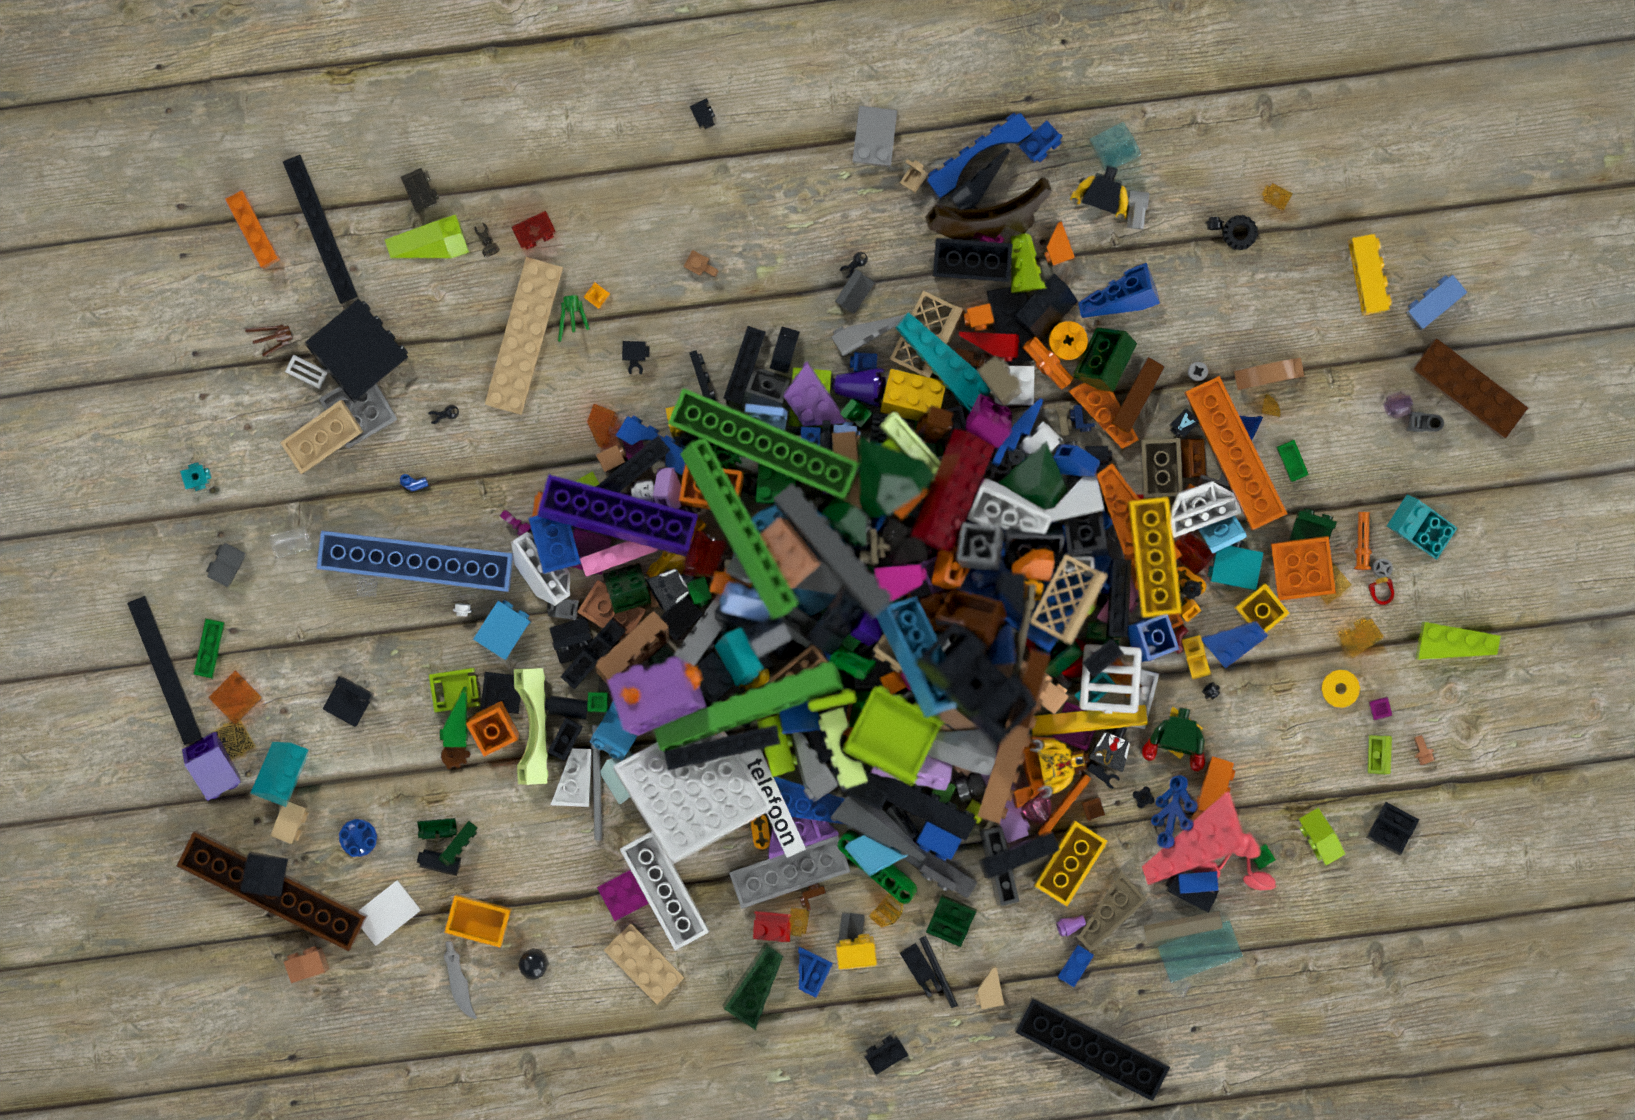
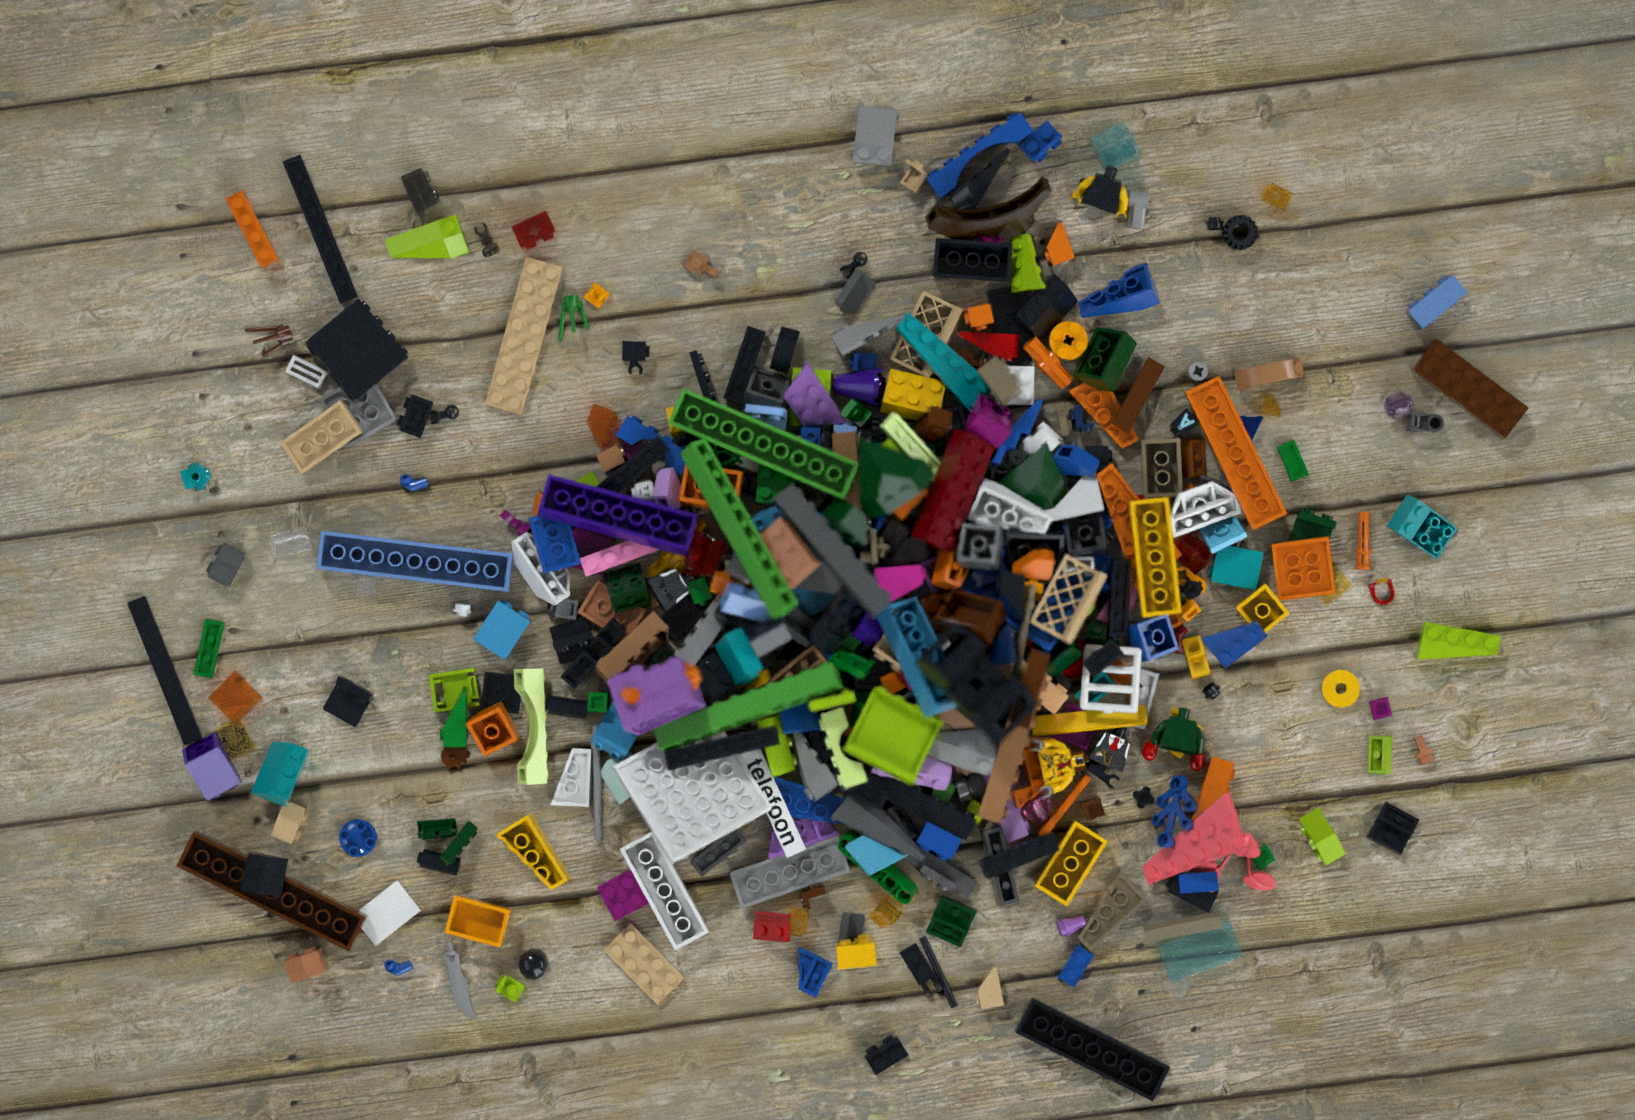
black brick [548,717,584,761] -> none
black brick [690,98,715,130] -> none
clear green wedge [722,942,783,1030] -> none
light orange beam [751,814,770,849] -> none
clear yellow brick [1335,617,1384,659] -> none
yellow brick [1348,234,1392,316] -> none
light grey wheel [1372,559,1393,578] -> none
none -> blue arm [384,959,414,976]
none -> black bracket [396,394,434,438]
none -> lime bracket [494,974,526,1002]
none -> yellow wedge [496,812,572,890]
none -> dark grey plate [690,829,747,877]

